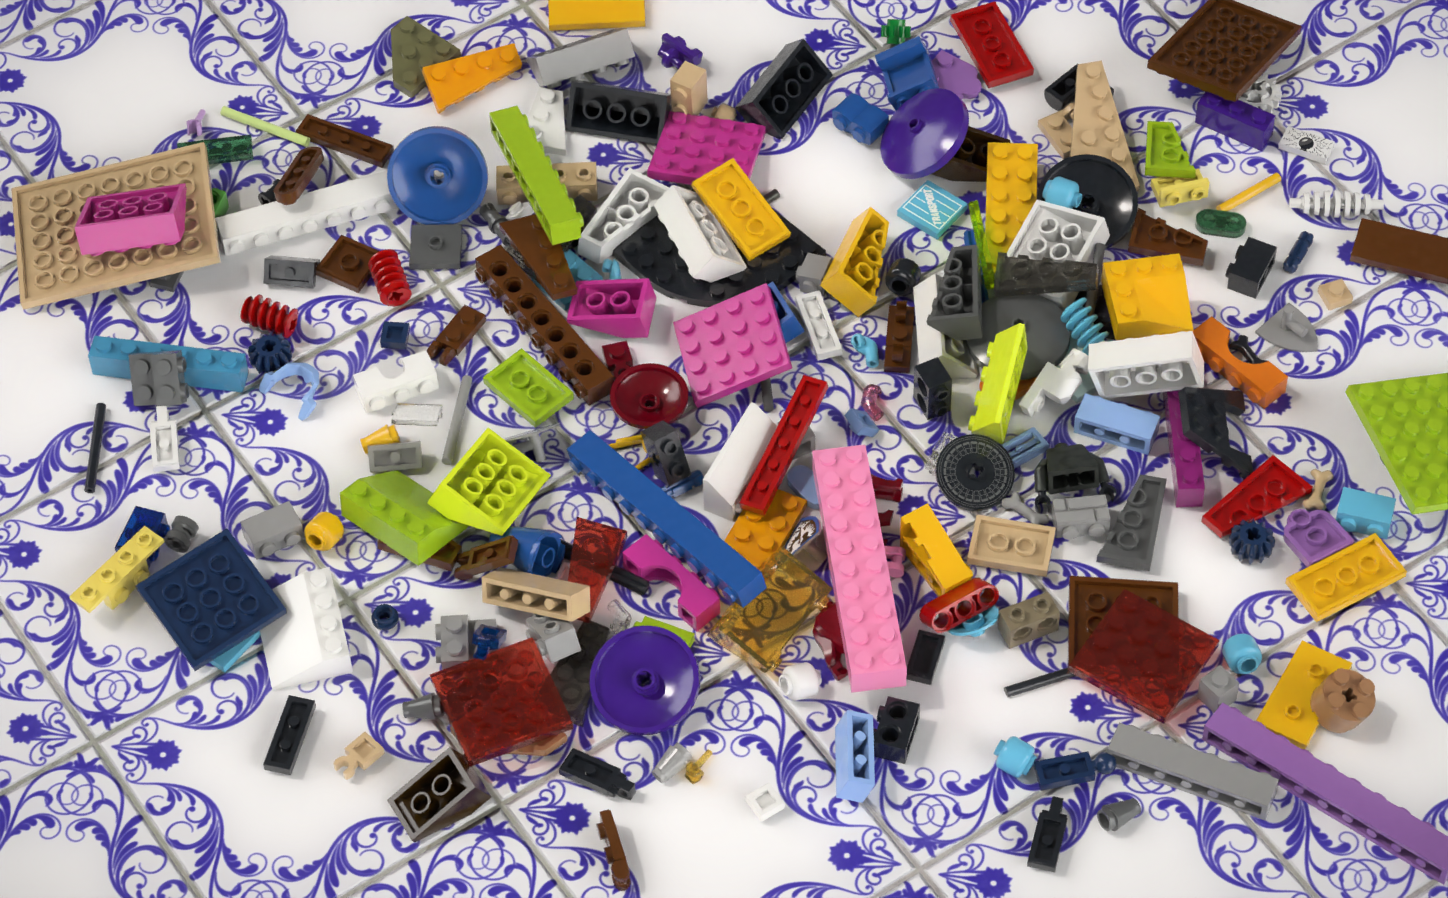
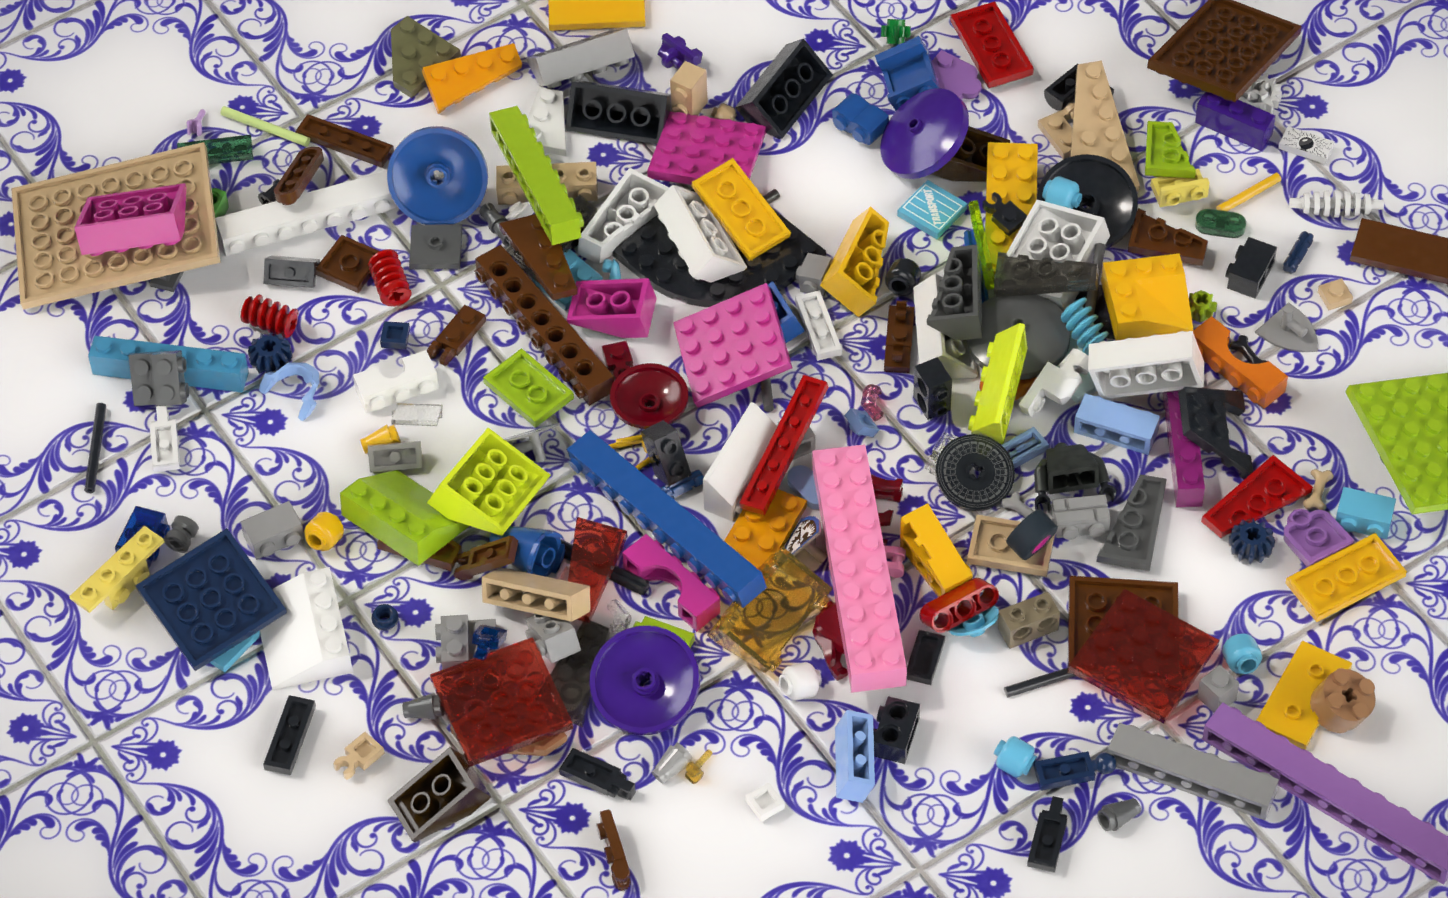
light grey bar [442,375,473,465] -> none
medium azure arm [851,333,879,368] -> none
none -> black plate [982,192,1027,236]
none -> black wheel [1006,509,1058,560]
none -> lime gear [1189,290,1217,323]

